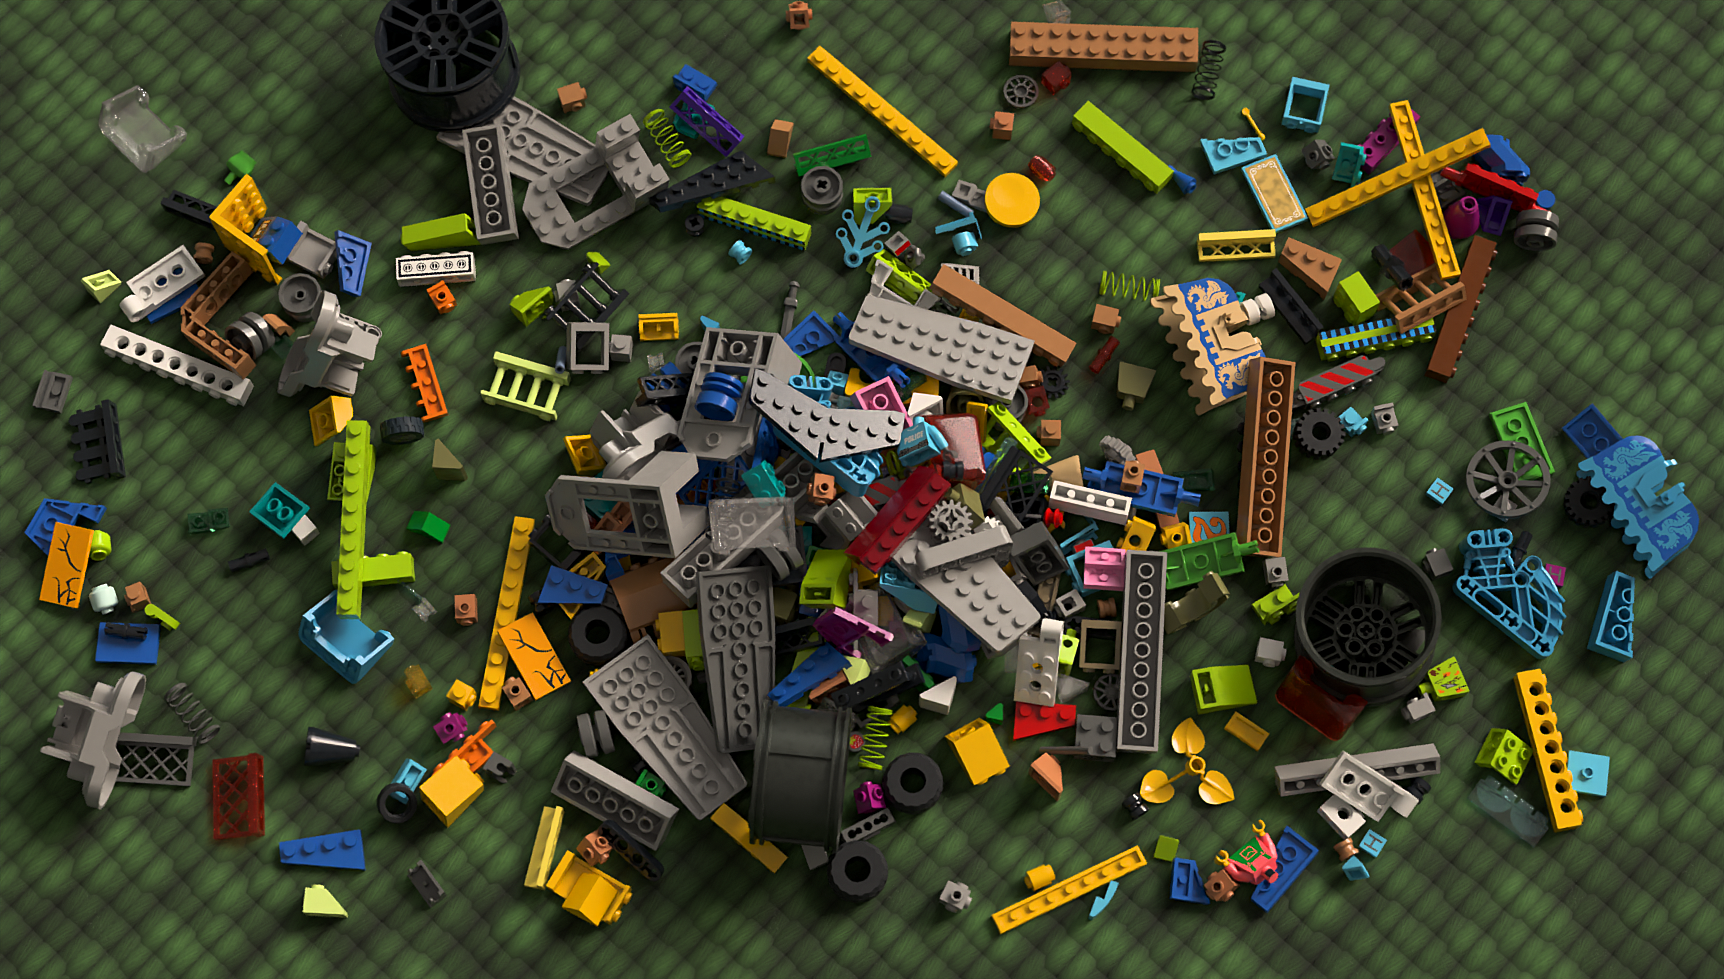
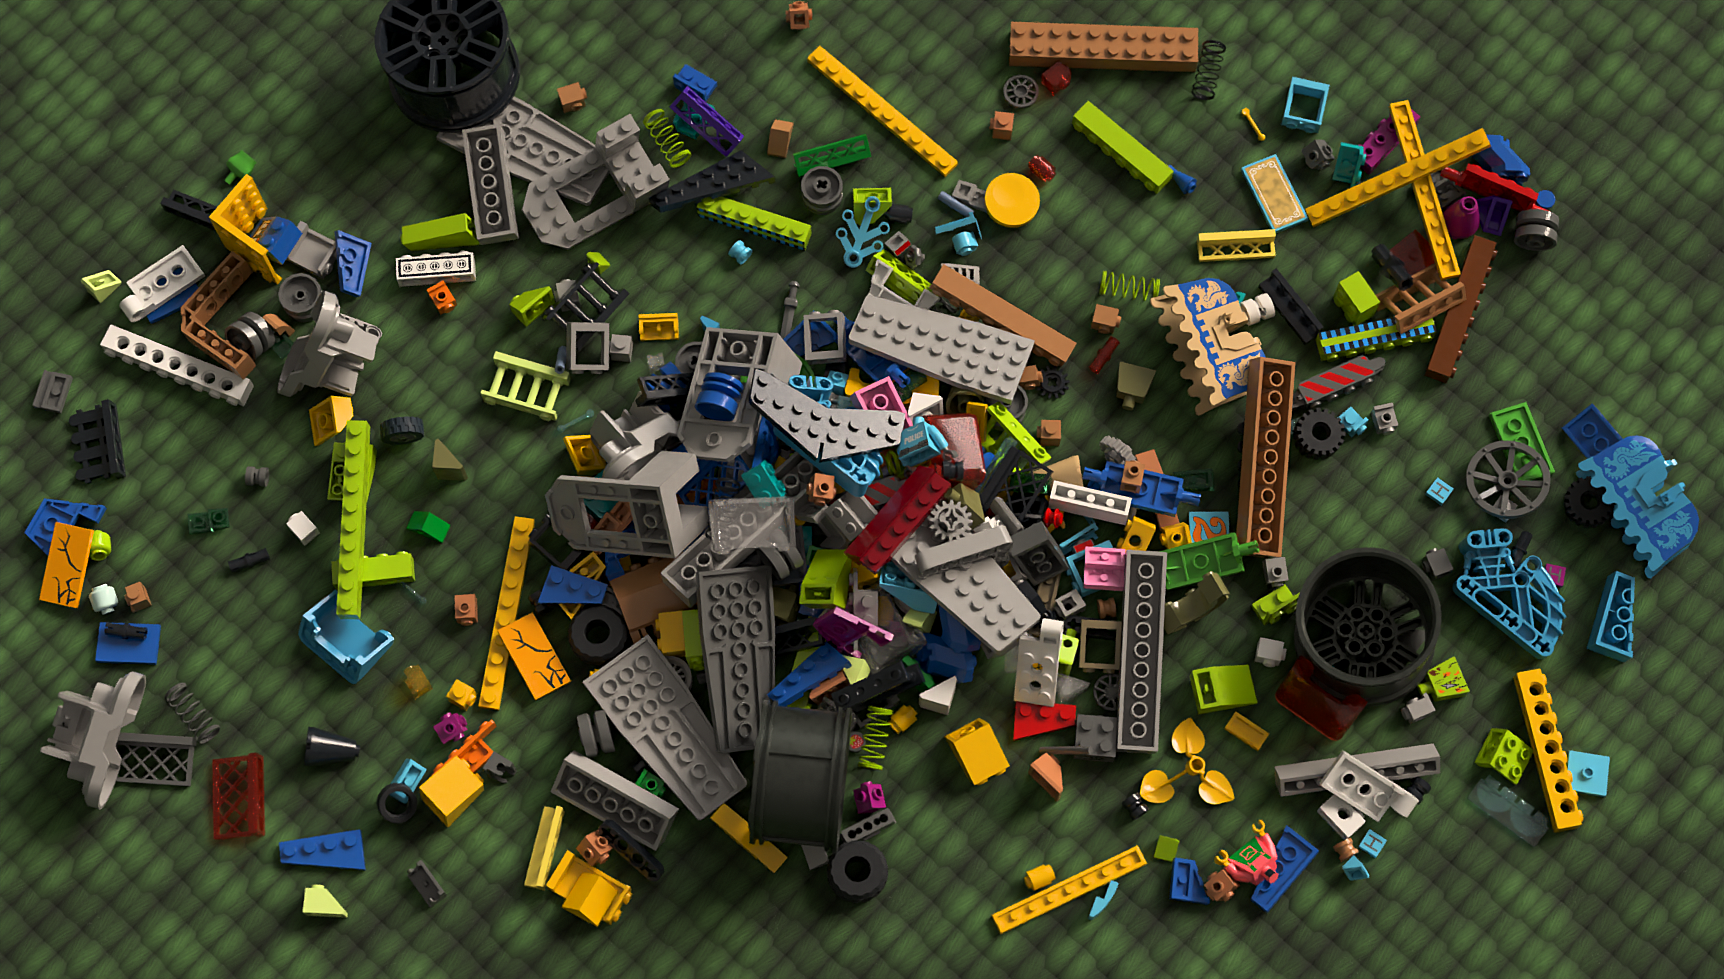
clear windscreen [99,85,187,173] -> none
lime plate [145,604,181,630] -> none
medium nougat wheel [193,243,214,264] -> none
teal slope [249,482,310,538] -> none
orange hinge [401,344,448,423] -> none
clear wheel [412,597,437,623] -> none
medium nougat brick [502,677,533,711] -> none
black wheel [685,214,705,237] -> none
black tyre [882,752,943,815] -> none
light grey brick [939,880,972,913] -> none
green slope [985,703,1003,725] -> none
clear red brick [1025,386,1050,417] -> none
clear slope [1043,0,1071,24] -> none
medium azure wing [1200,137,1267,175] -> none
medium nougat wedge [1278,237,1342,300] -> none
none -> dark grey wheel [245,466,269,487]
none -> clear light blue hinge [557,409,594,432]
none -> light grey window [803,310,847,365]

